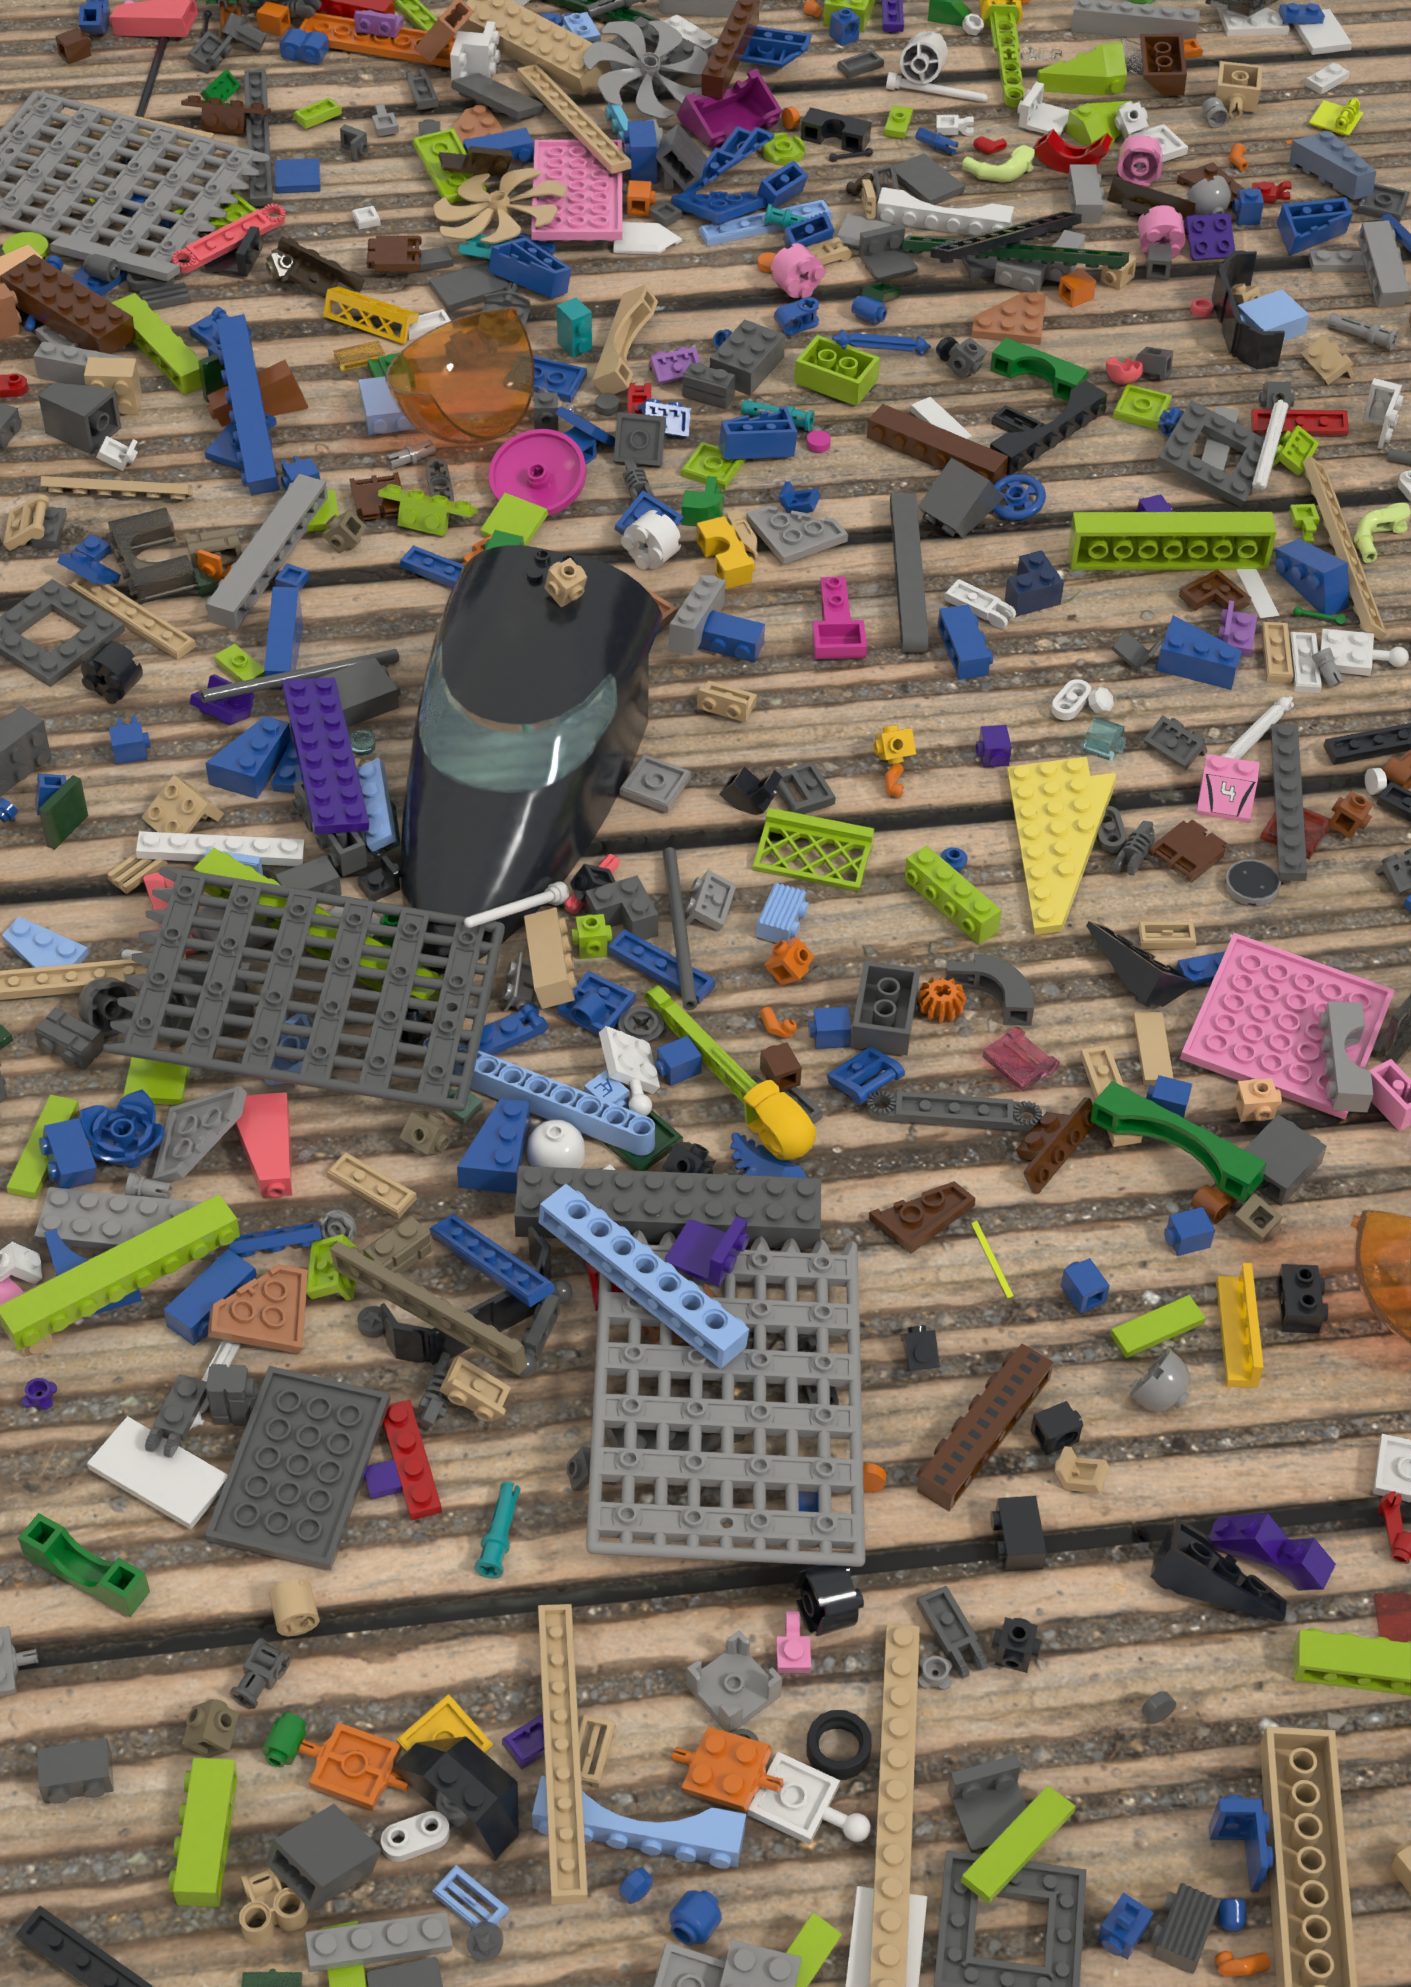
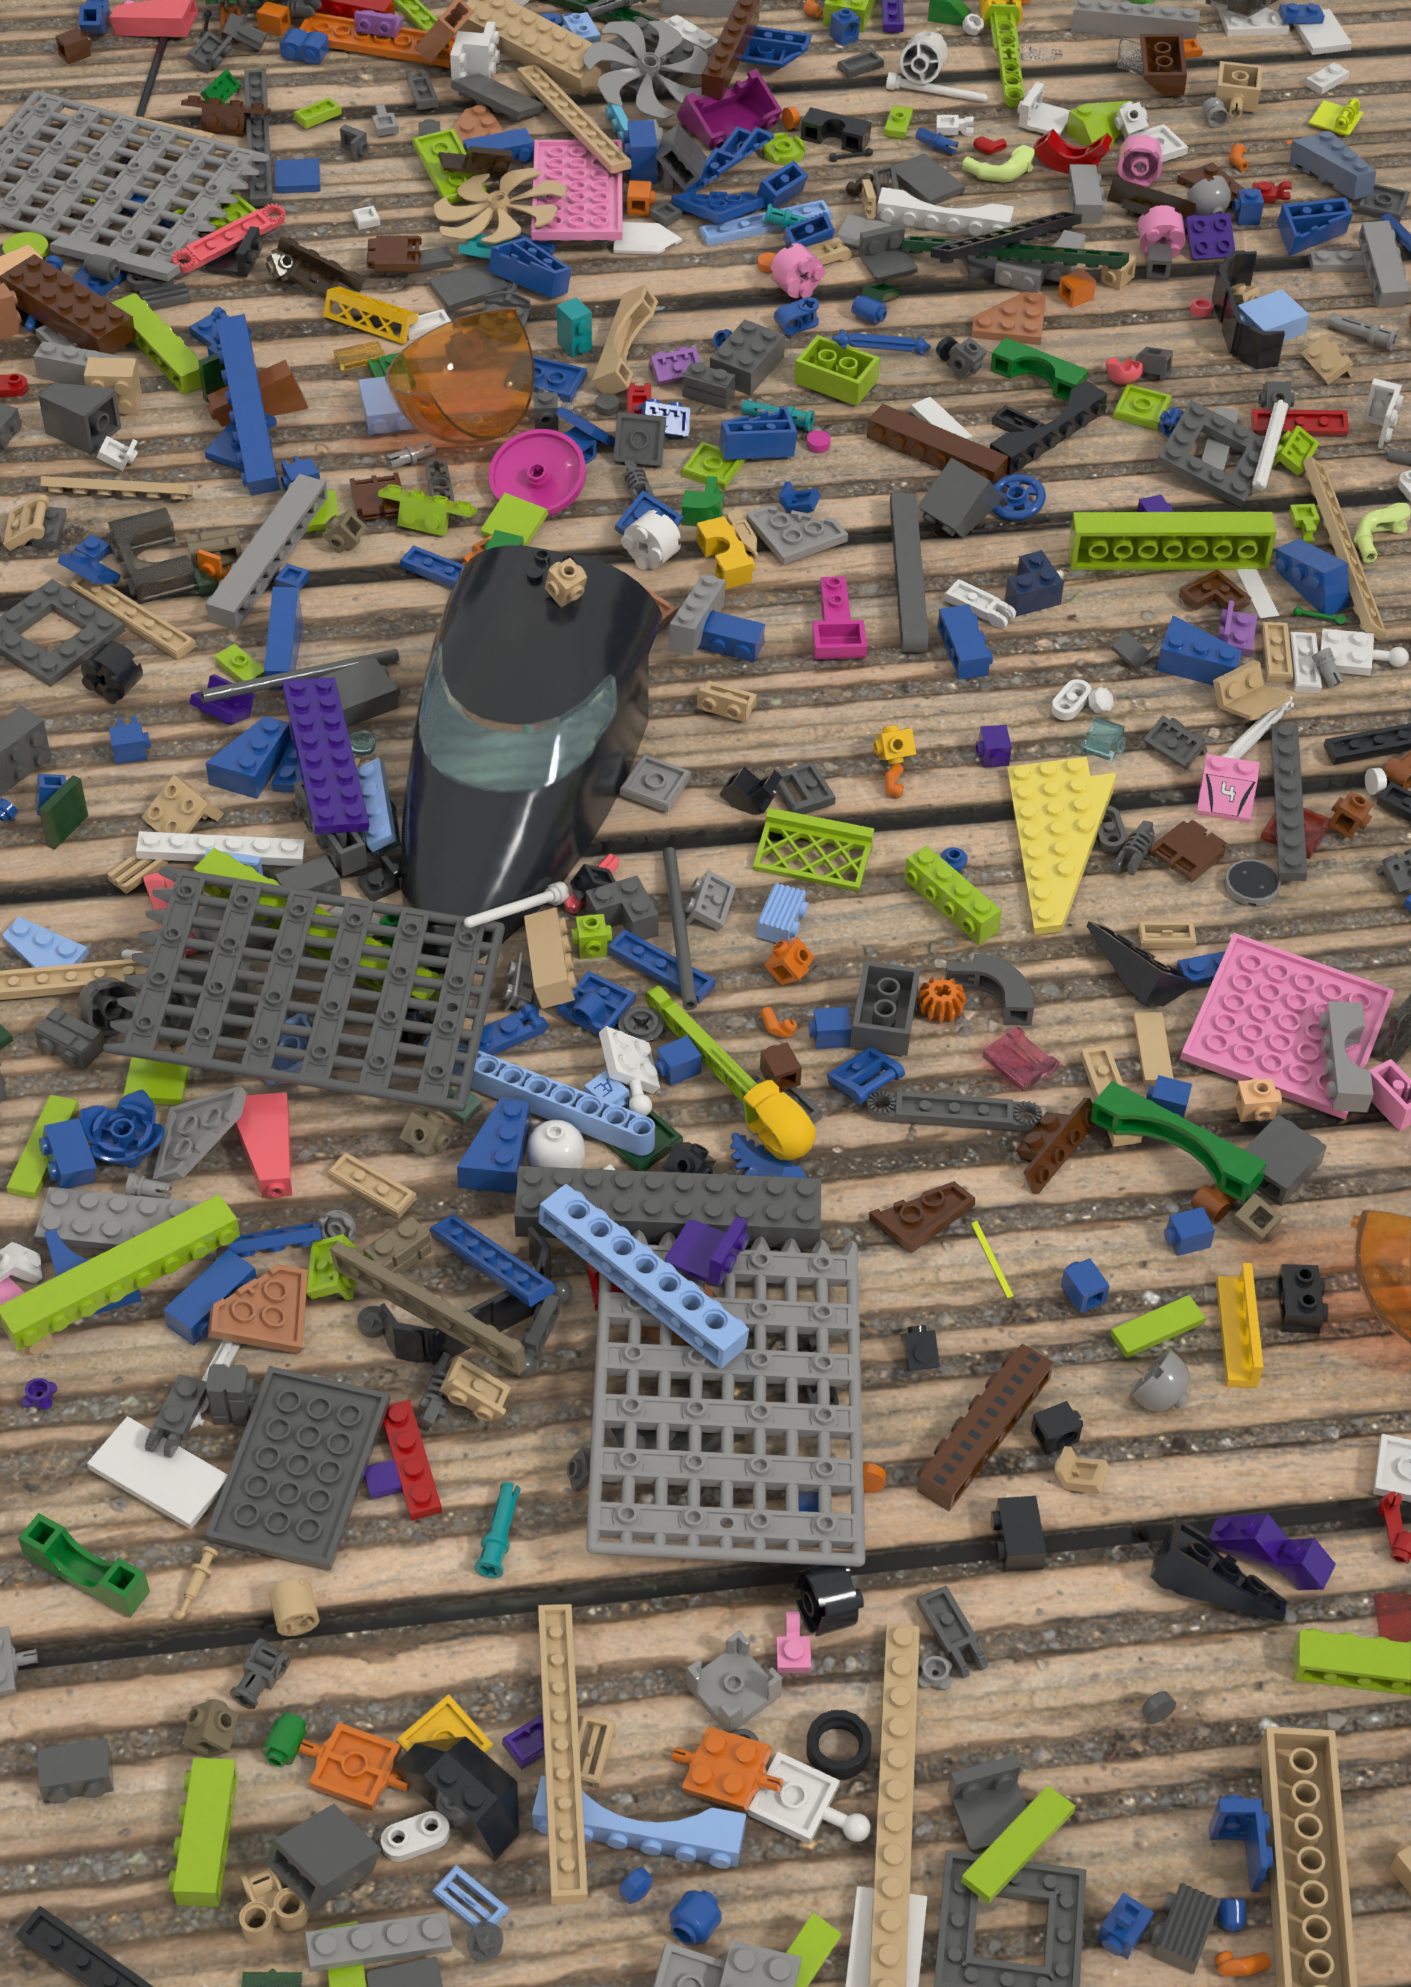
black brick [991,1617,1042,1673] -> none
lime wedge [1037,42,1127,96] -> none
none -> tan piece [174,1546,218,1621]
none -> tan bracket [1213,660,1291,721]

